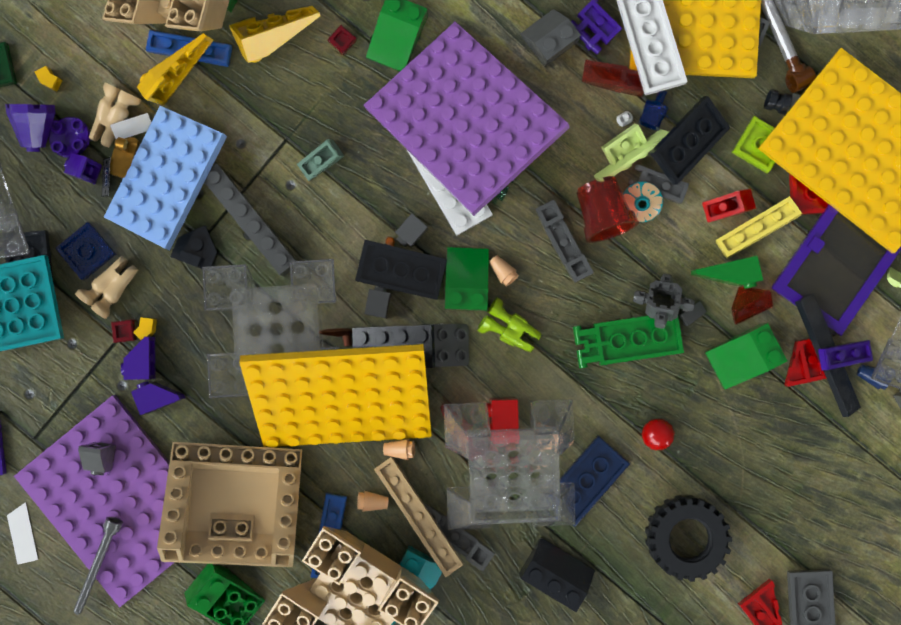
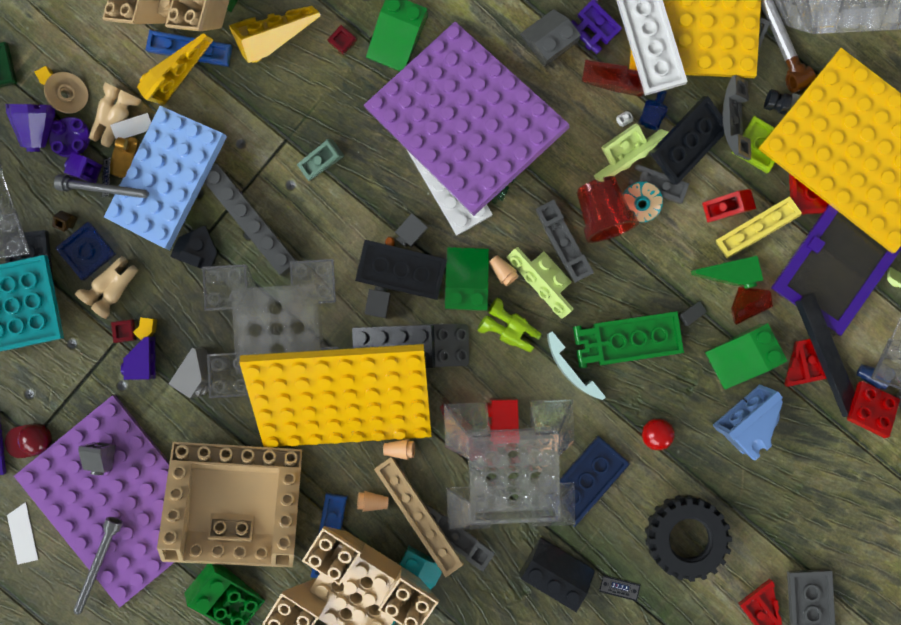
dark purple slope [131,381,185,415] -> none
copper bar [319,328,352,346] -> none
dark grey piece [633,274,695,329] -> none
dark purple tile [818,340,873,370] -> none
none -> dark red cap [5,424,52,458]
none -> tan dish [44,72,88,113]
none -> dark brown piece [52,211,78,232]
none -> dark grey piece [54,174,149,198]
none -> light grey slope [169,348,213,398]
none -> yellowish green bracket [506,247,573,319]
none -> light aqua slope [547,331,606,400]
none -> sticker [599,575,641,601]
none -> medium blue piece [713,384,783,460]
none -> dark grey slope [723,75,751,160]
none -> red plate [847,381,900,438]

